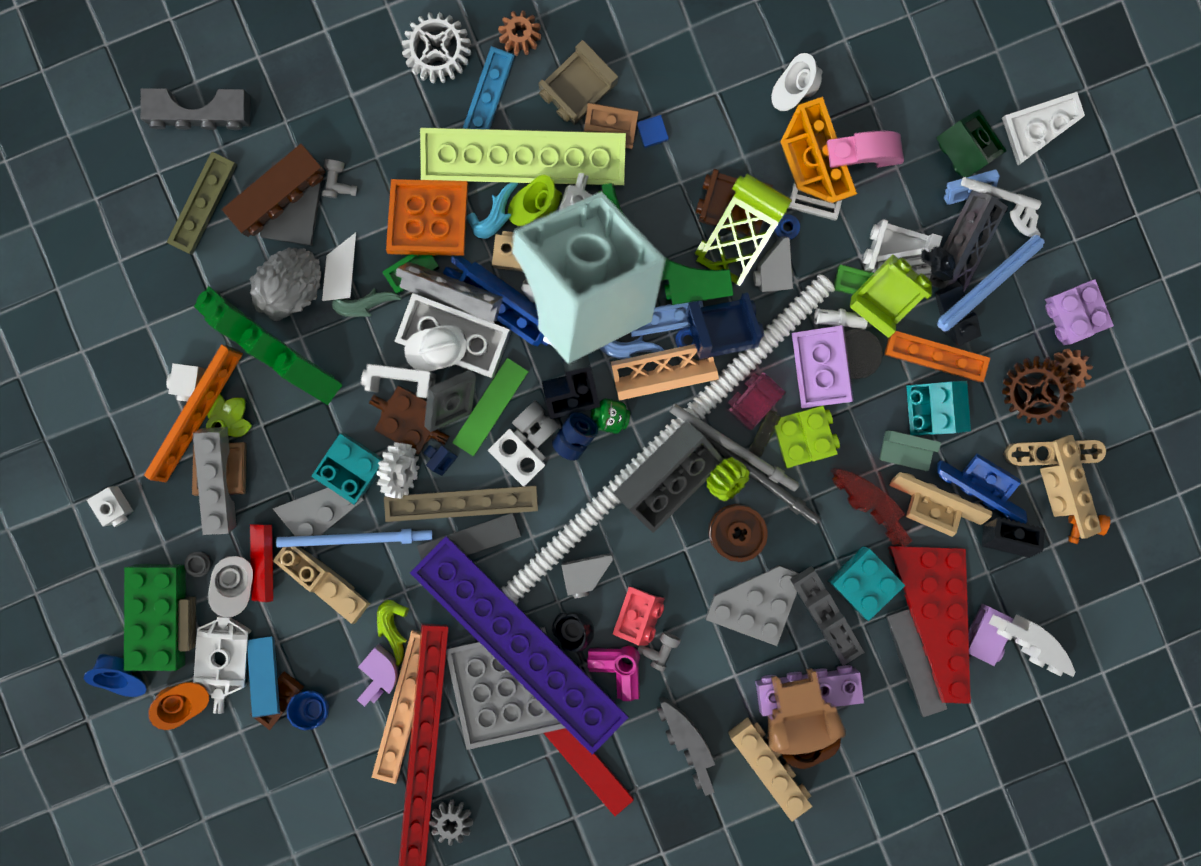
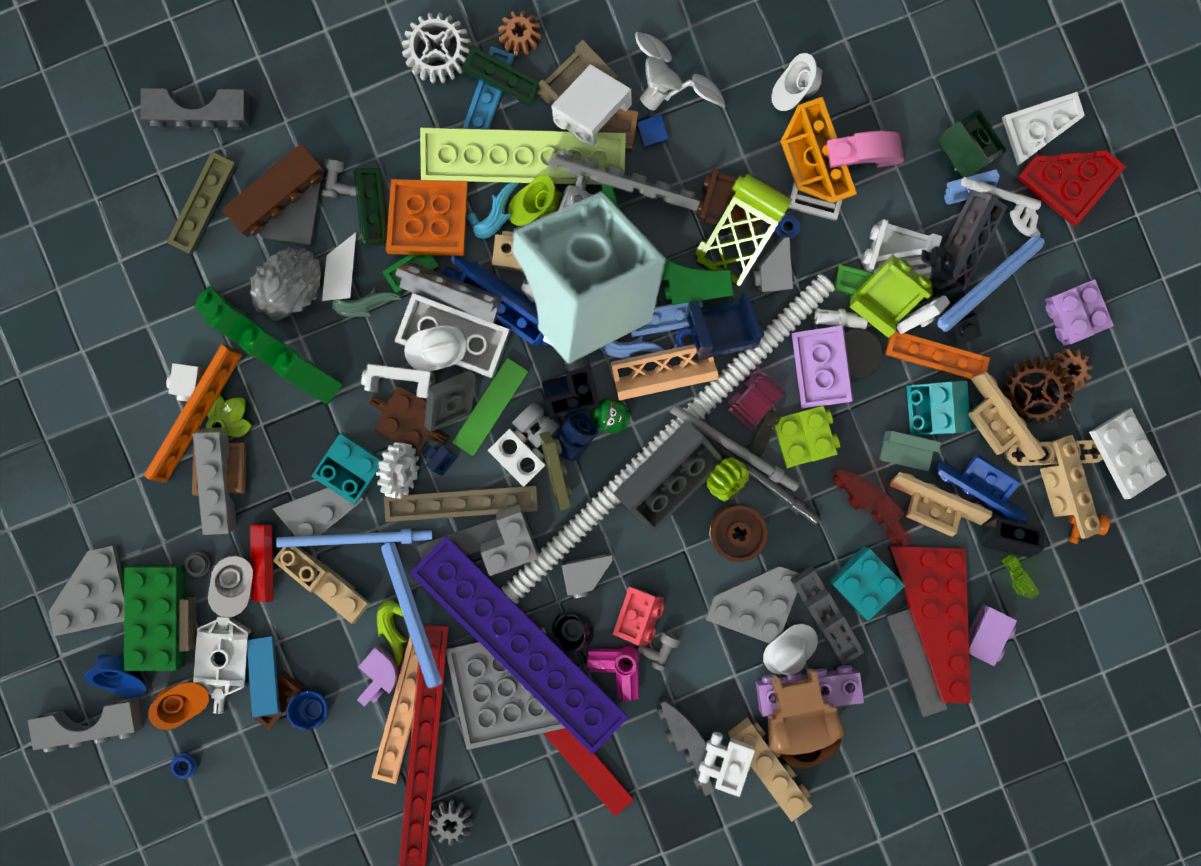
white brick [87,486,134,527] -> none
white slope [988,614,1076,677] -> none
none -> light grey arch [28,697,143,752]
none -> light grey plate [49,545,124,636]
none -> blue plate [171,753,197,779]
none -> dark green tile [353,168,387,246]
none -> light blue axle [381,542,442,688]
none -> dark green tile [461,45,540,106]
none -> light grey brick [481,504,538,576]
none -> olive plate [539,431,572,511]
none -> light grey wing [547,148,700,211]
none -> white panel [552,64,632,146]
none -> white plant [635,32,726,110]
none -> white plate [698,732,756,797]
none -> white piece [763,623,818,675]
none -> white plate [896,296,950,334]
none -> tan bracket [967,372,1046,460]
none -> clear neon green plate [1002,555,1040,599]
none -> red plate [1016,150,1126,226]
none -> white plate [1089,408,1166,499]

